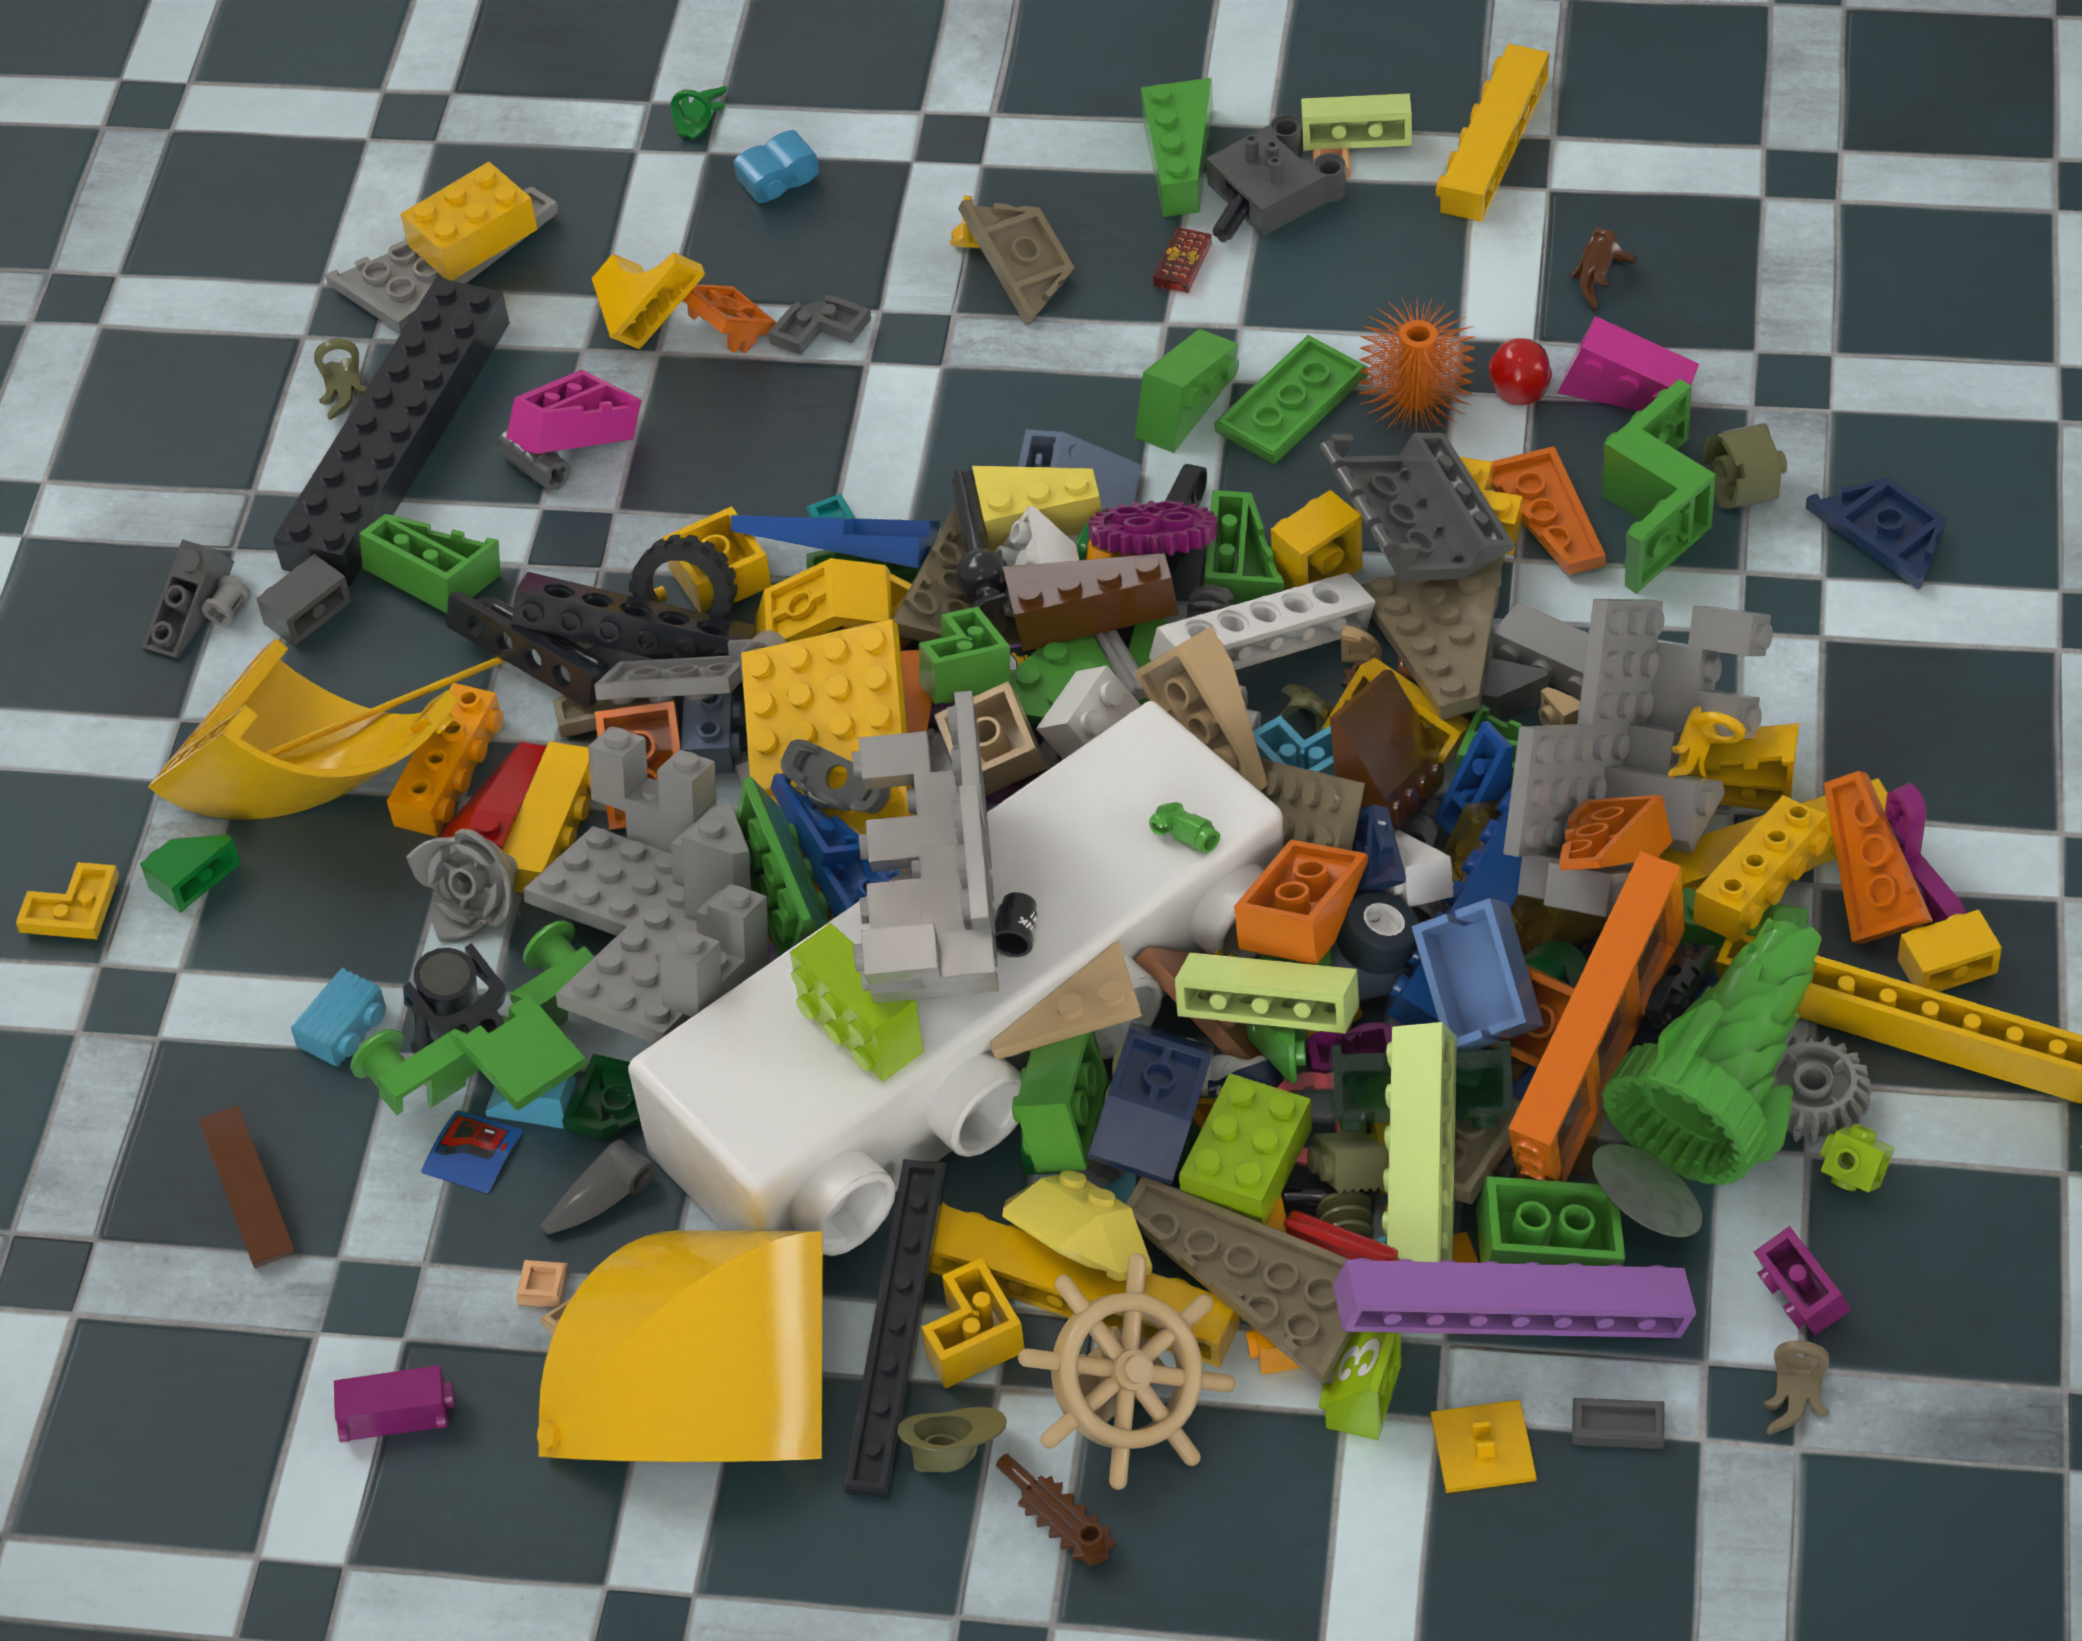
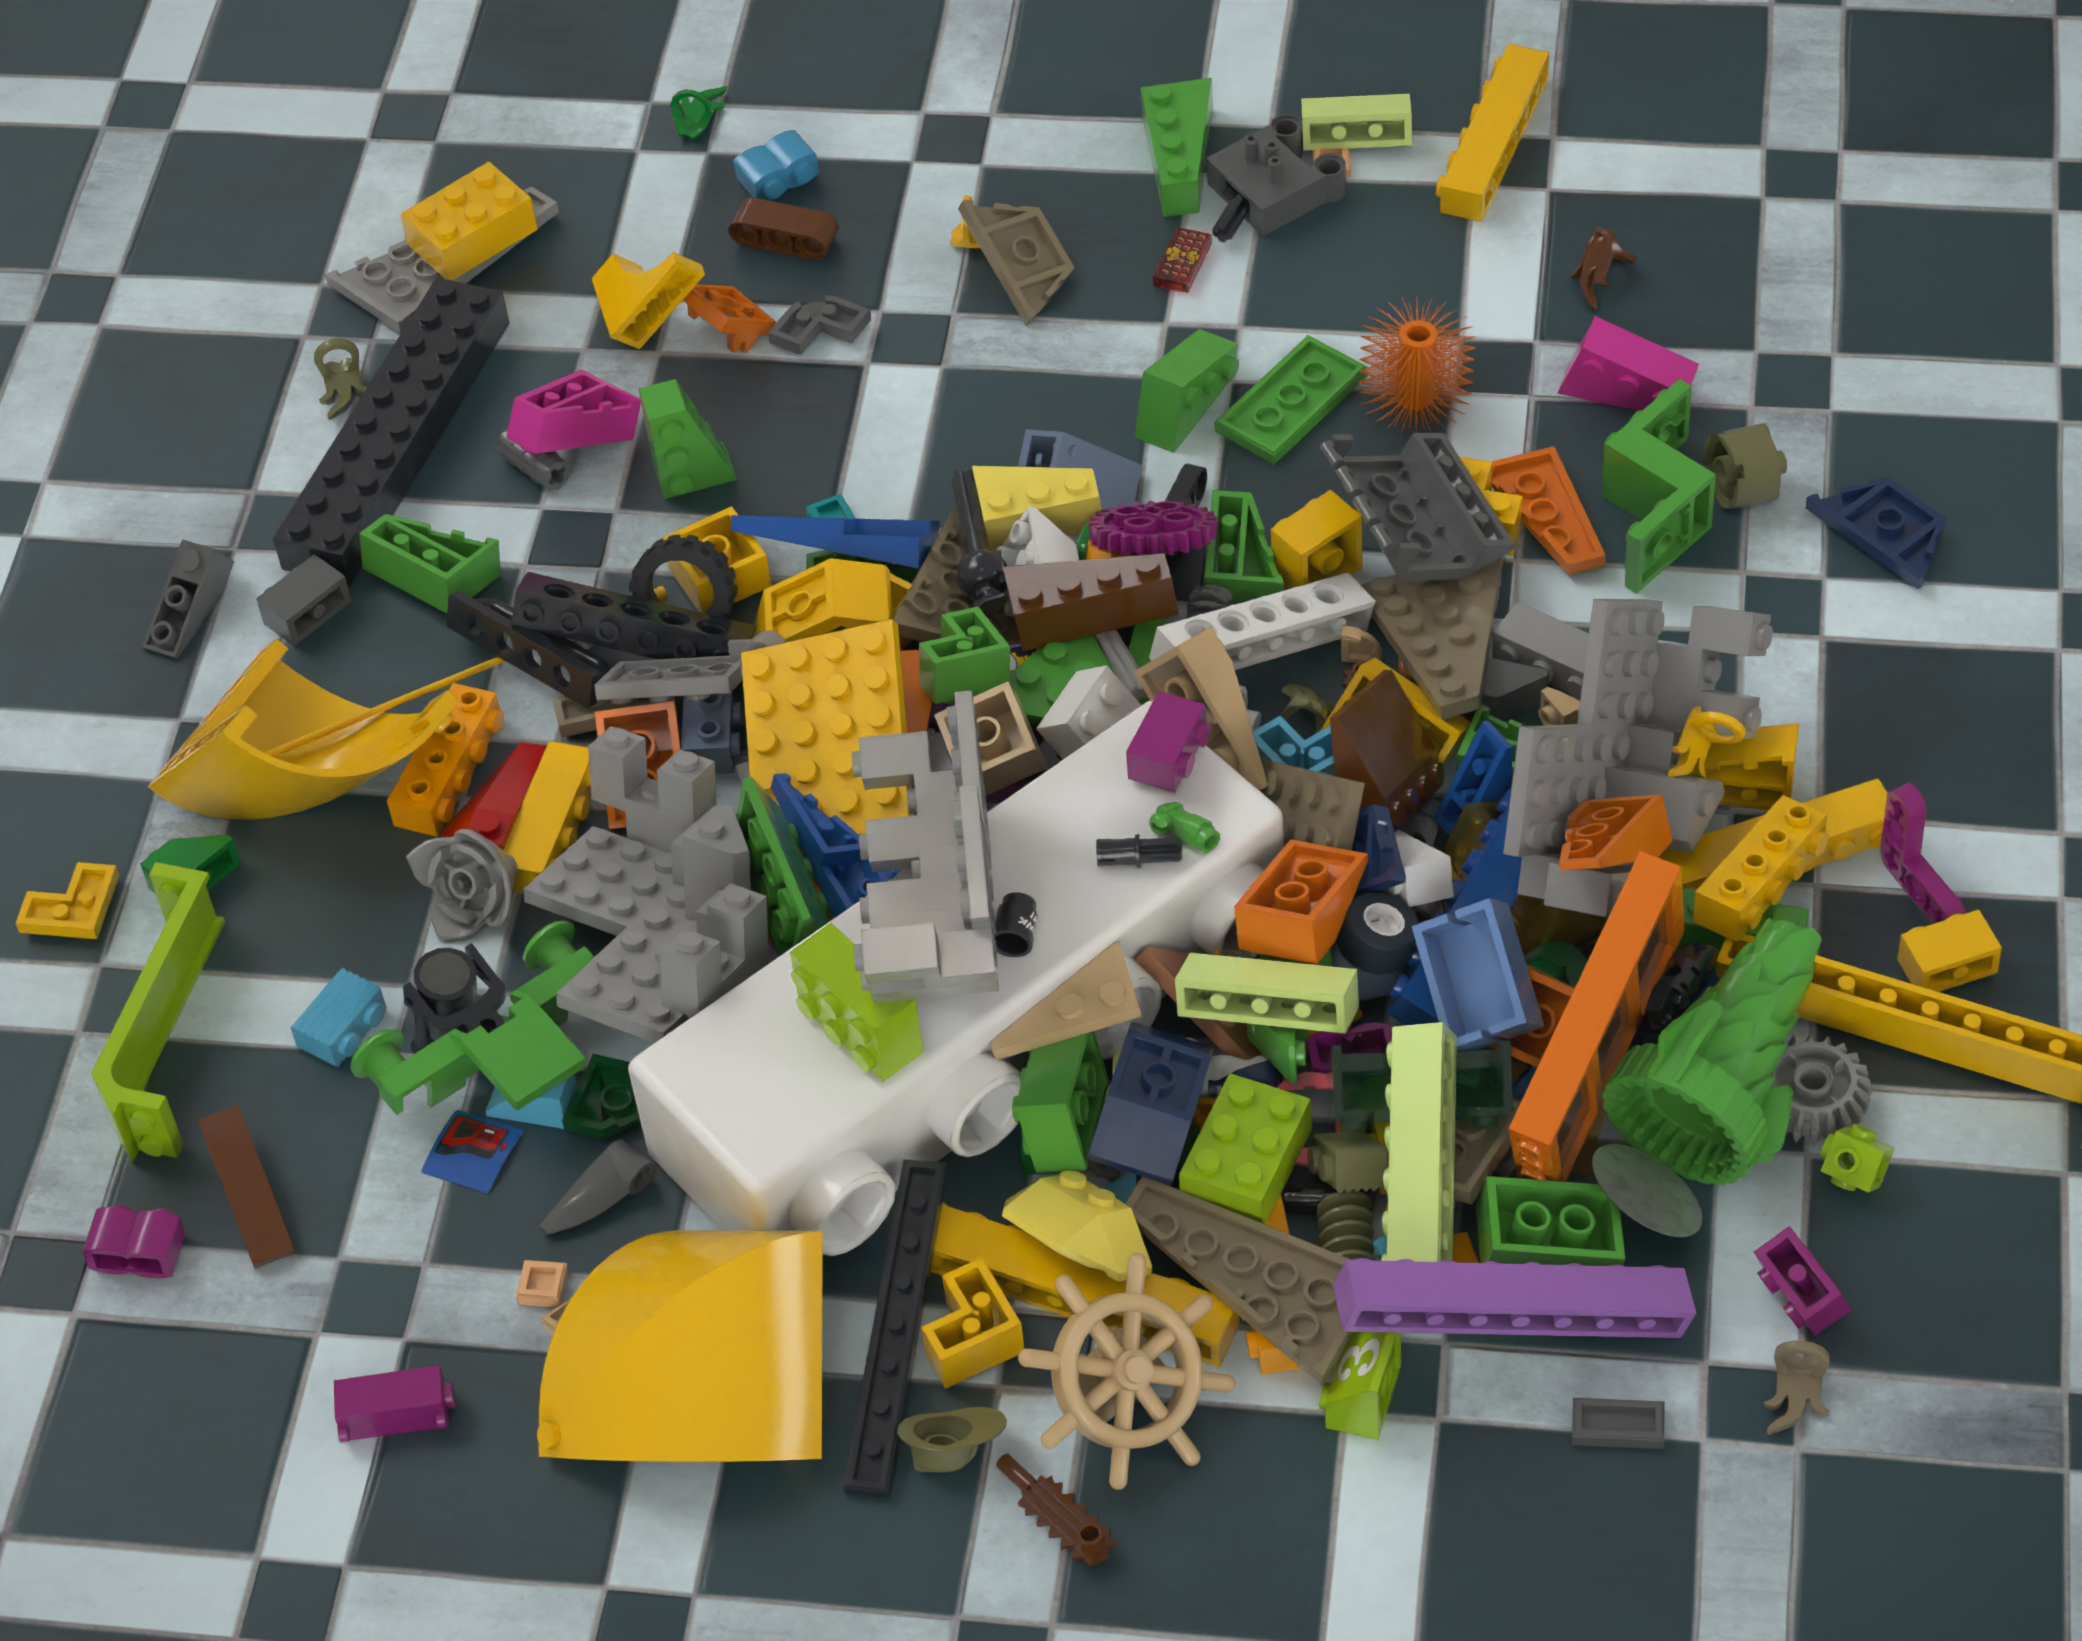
light grey bush [201,575,251,627] -> none
dark grey piece [780,739,891,814] -> none
red axle [1284,1211,1400,1261] -> none
yellow piece [1430,1400,1537,1493] -> none
red helmet [1488,338,1552,405] -> none
orange wing [1823,771,1933,945] -> none
none -> magenta brick [83,1205,185,1278]
none -> lime panel [91,862,225,1163]
none -> bright green wedge [639,379,738,499]
none -> reddish brown beam [728,198,839,260]
none -> black axle [1096,834,1183,868]
none -> magenta brick [1126,691,1211,793]

